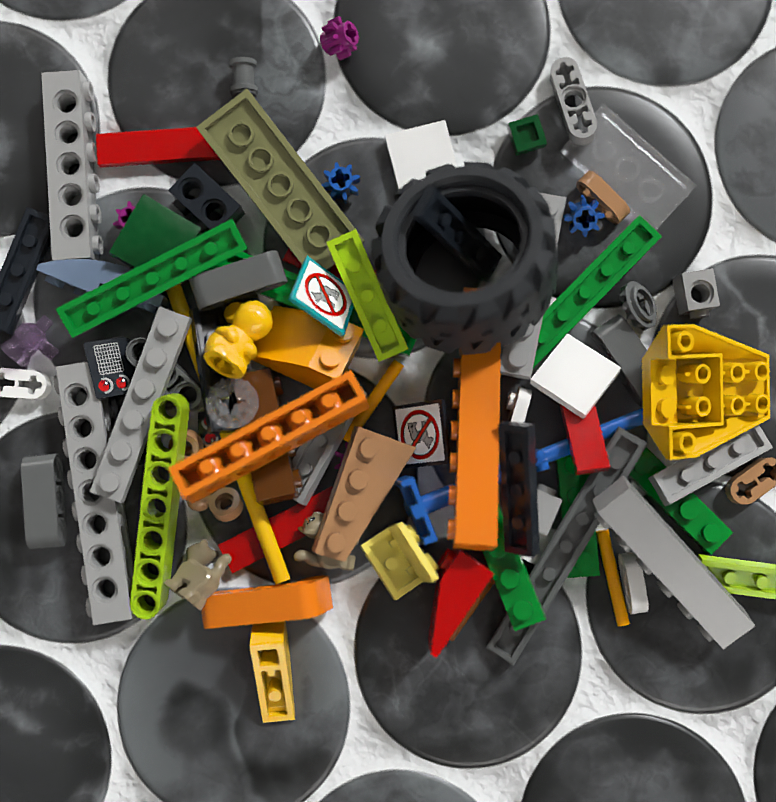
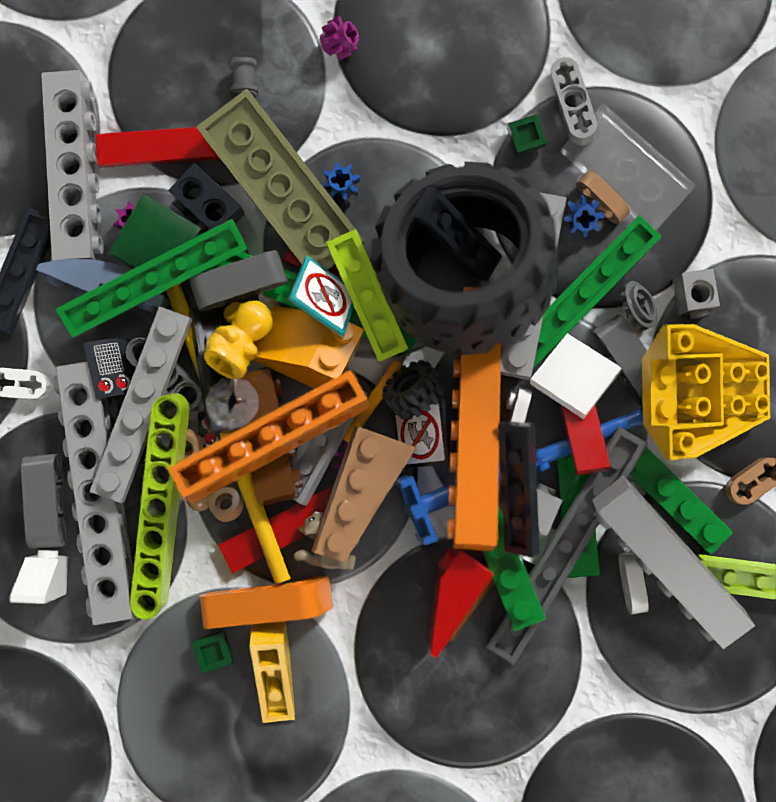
clear purple piece [0,315,59,368] -> none
dark tan animal [164,539,232,611] -> none
light yellow bracket [360,522,439,600] -> none
white tile [385,120,457,190] -> none
light orange bar [596,529,630,626] -> none
light grey plate [648,425,773,506] -> none
none -> white slope [10,549,69,604]
none -> dark green plate [192,630,234,674]
none -> black tyre [382,360,445,420]

